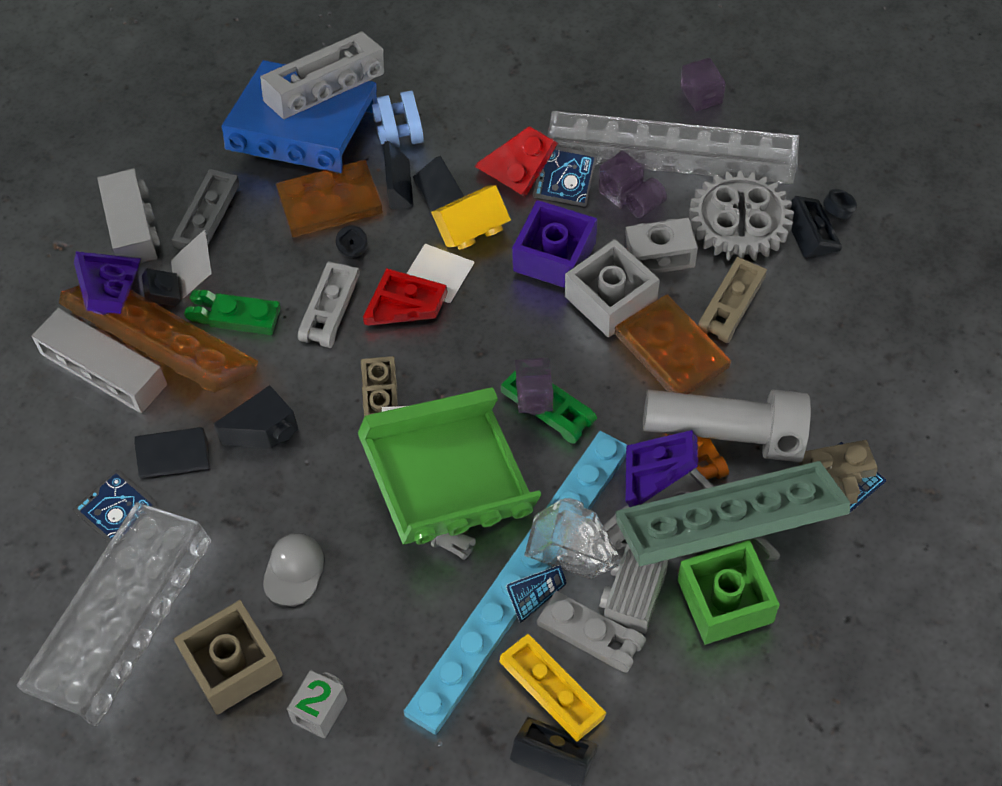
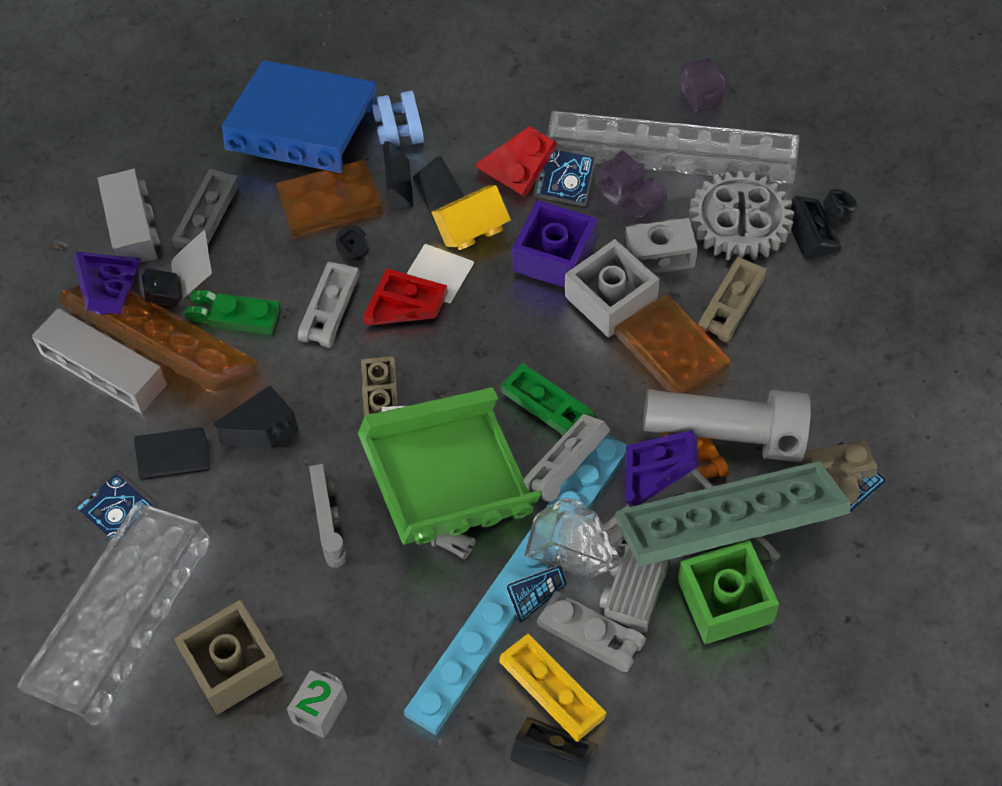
light grey brick [260,32,384,119] -> none
light grey cap [263,533,325,607] -> none
clear purple brick [515,358,553,415] -> none
none -> light grey plate [309,464,347,568]
none -> light grey plate [524,414,611,502]

